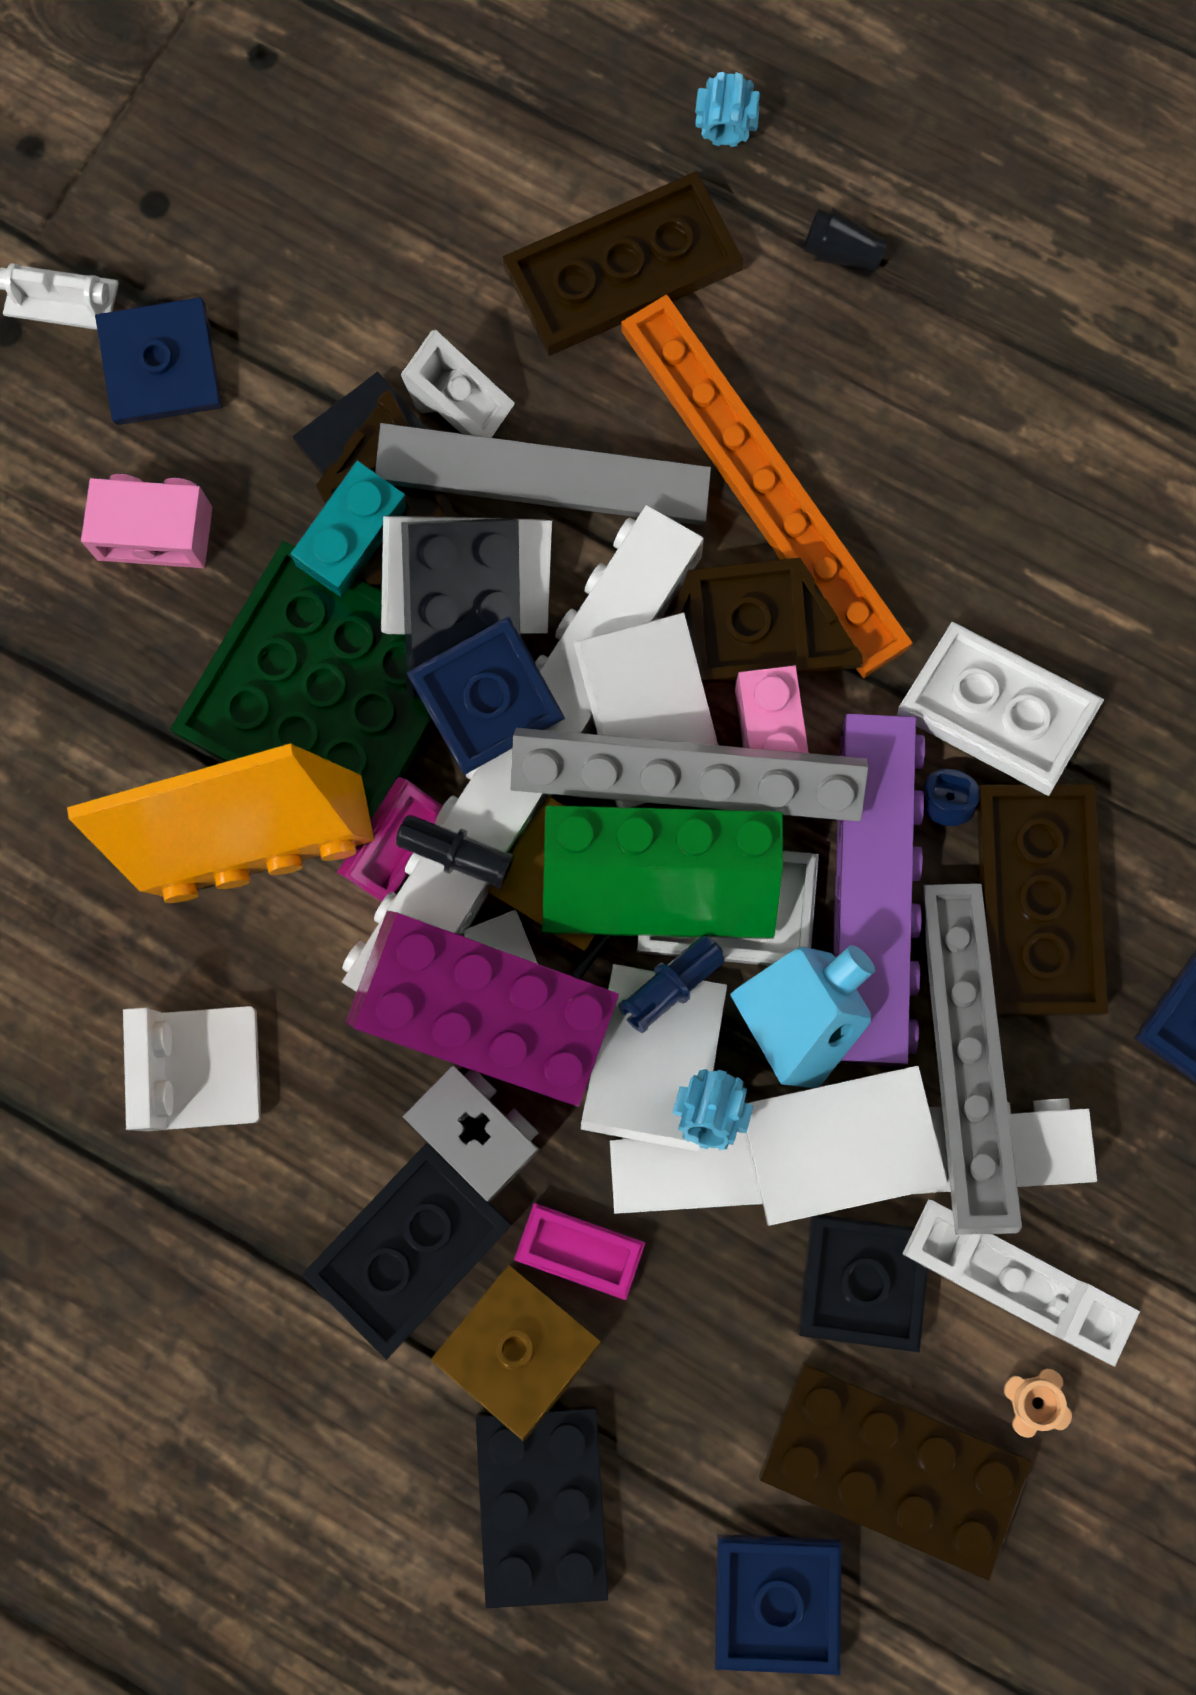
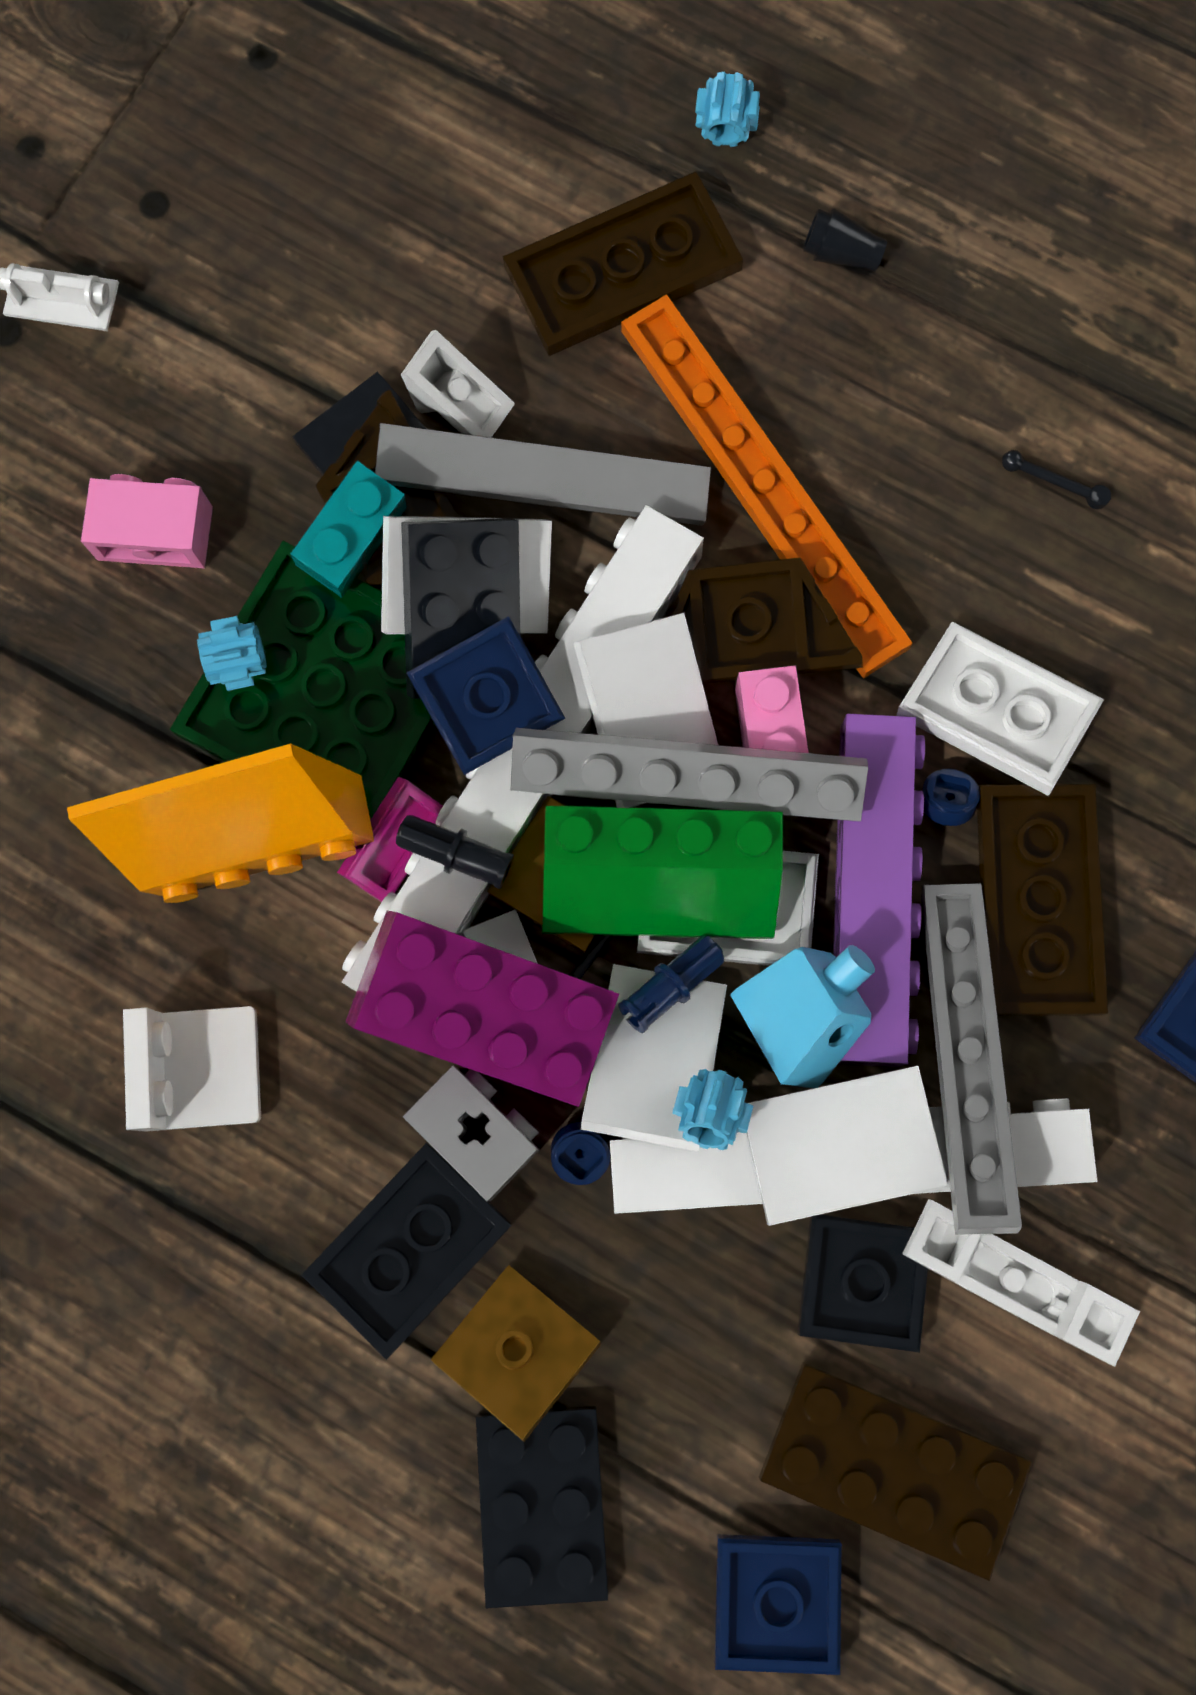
dark blue plate [95,297,223,425] -> none
dark pink tile [514,1203,645,1300] -> none
light nougat plate [1004,1368,1072,1438] -> none
none -> medium azure gear [197,616,267,691]
none -> dark blue tile [551,1122,610,1185]
none -> black hinge [1002,450,1111,510]

